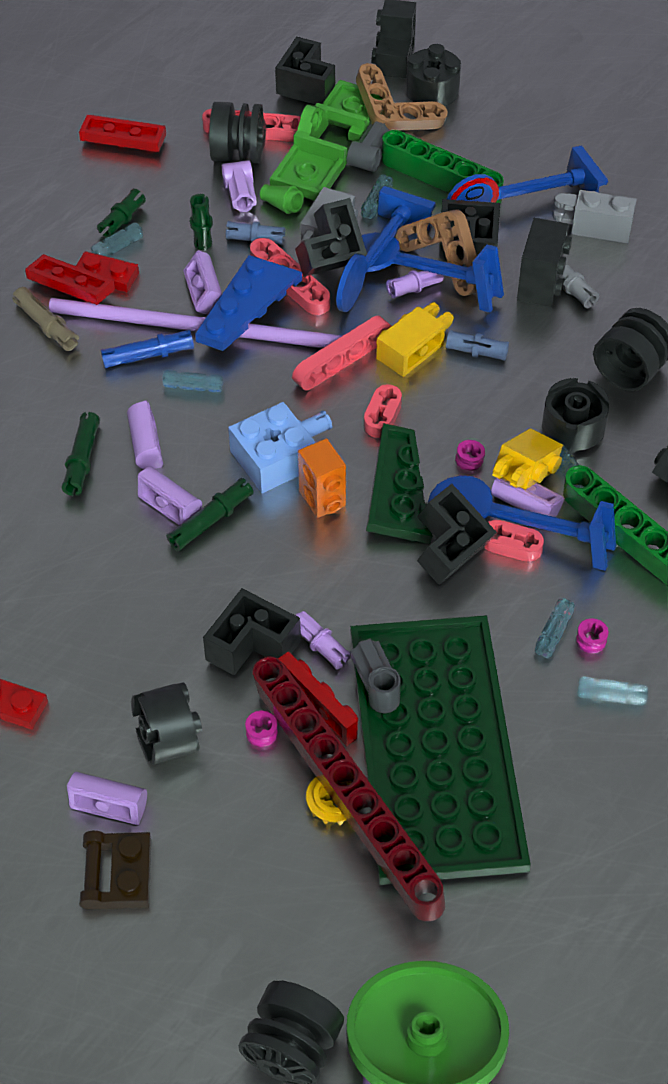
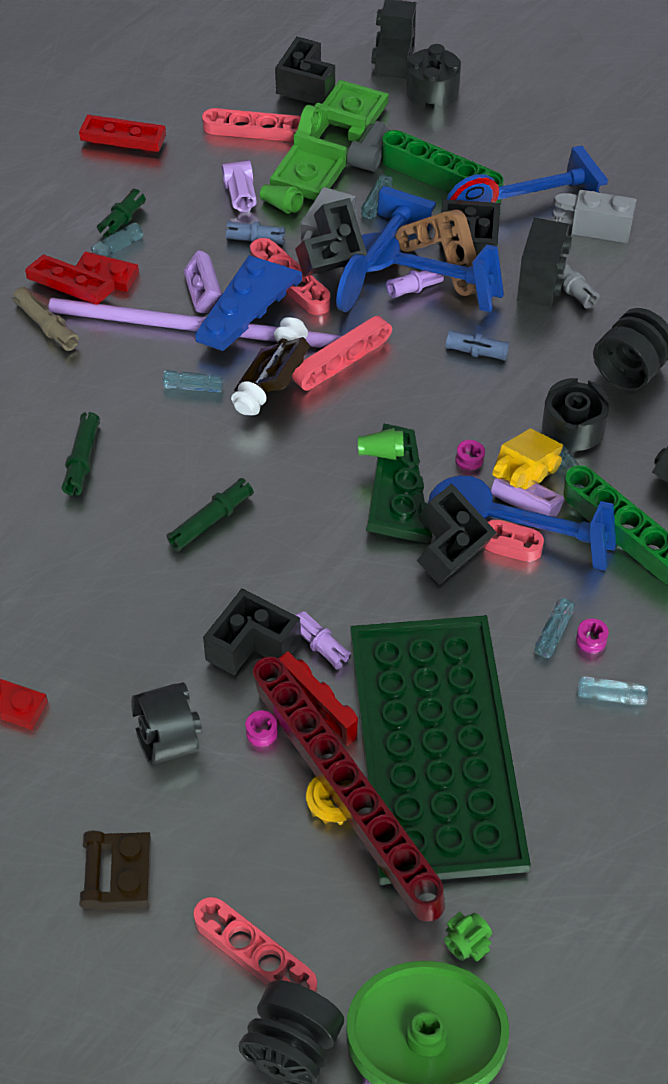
lavender brick [67,772,147,825] -> none
blue pin [101,329,194,369] -> none
lavender brick [127,400,164,469] -> none
lavender brick [138,467,202,526] -> none
dark green pin [189,194,213,250] -> none
pearl dark grey wheel [209,102,266,164] -> none
light blue brick [228,402,333,493] -> none
orange brick [298,438,346,518] -> none
dark grey piece [350,639,401,713] -> none
medium nougat beam [356,63,448,131] -> none
coral beam [364,384,402,438] -> none
yellow hinge [376,302,454,377] -> none
none -> coral beam [193,897,317,993]
none -> plate [231,317,310,415]
none -> bright green cone [358,428,404,460]
none -> bright green gear [444,911,492,962]

